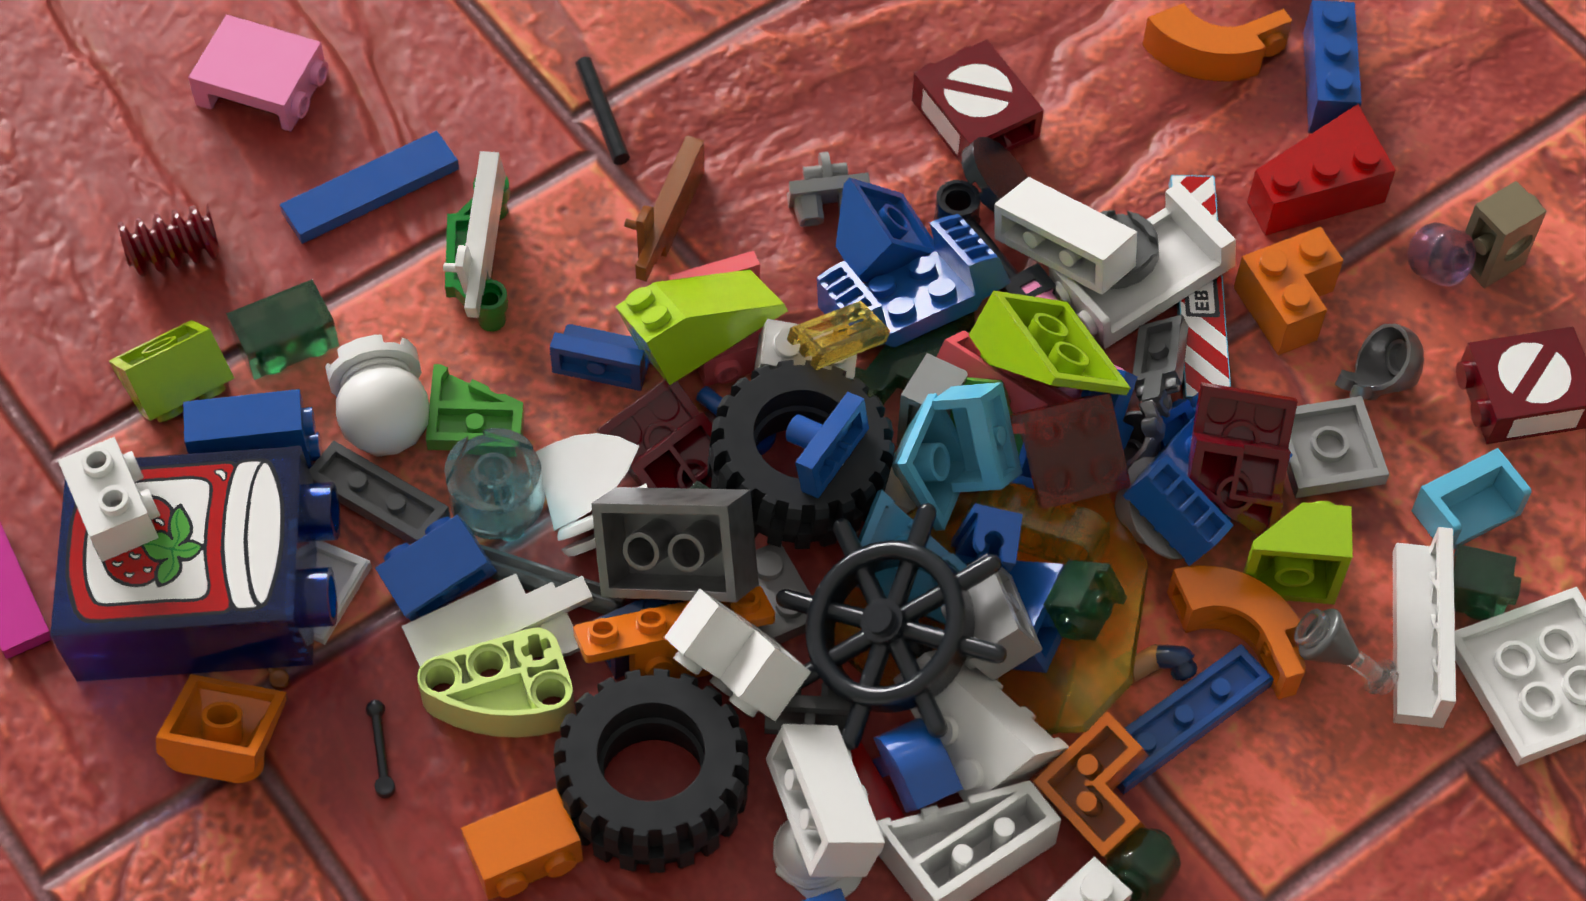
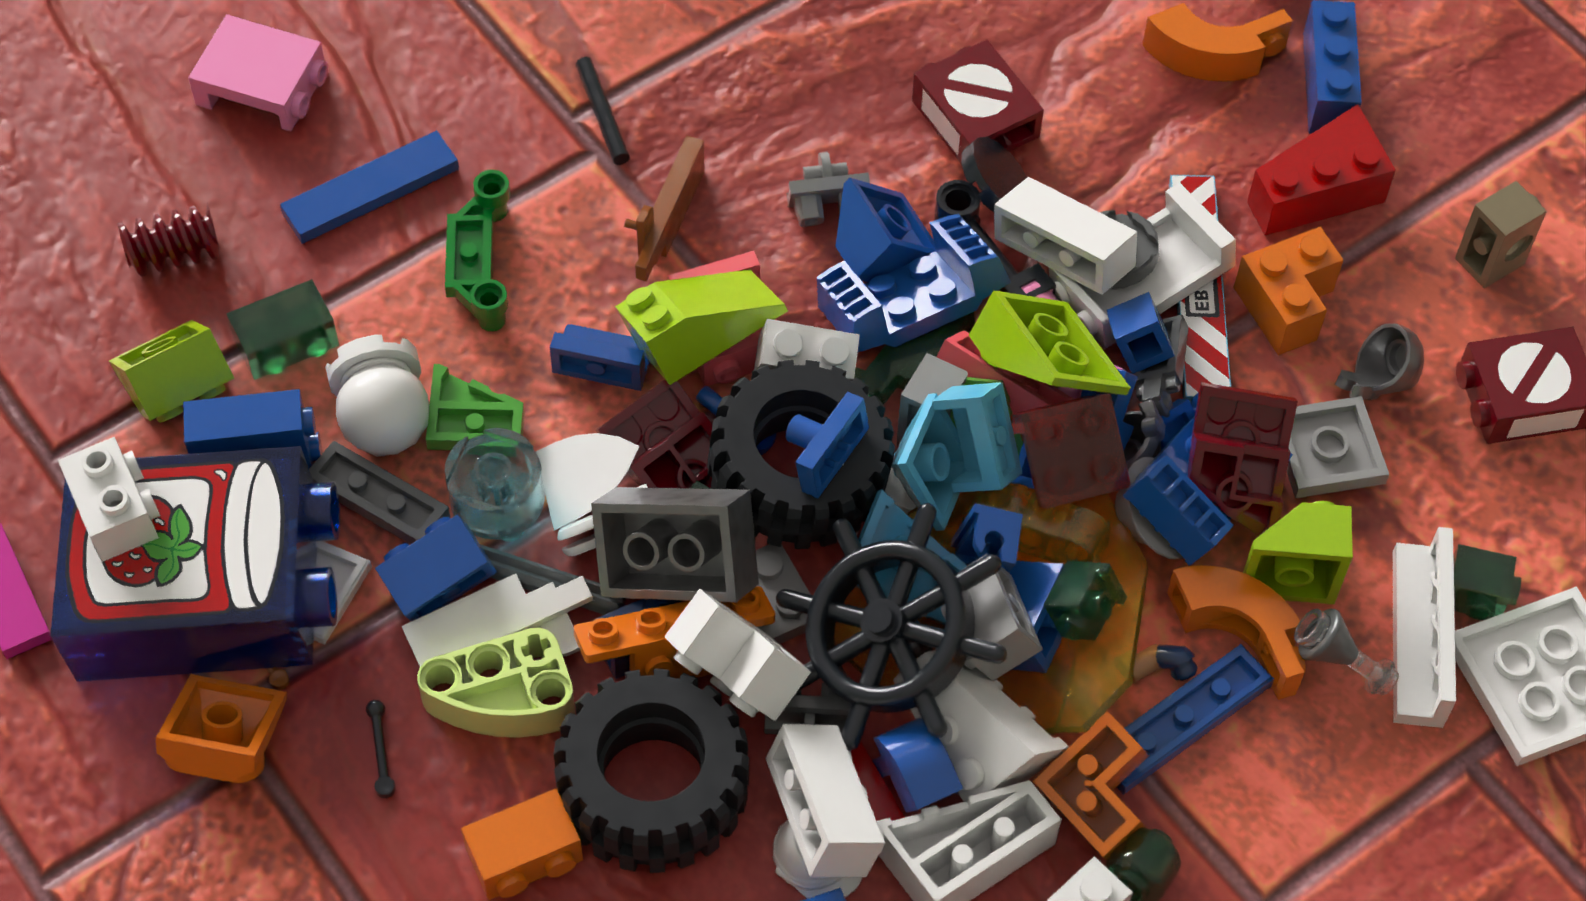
white piece [443,151,506,318] -> none
clear yellow tile [787,301,891,370] -> none
head [1408,222,1476,286] -> none
medium azure panel [1411,448,1532,550] -> none
none -> blue brick [1106,292,1175,374]

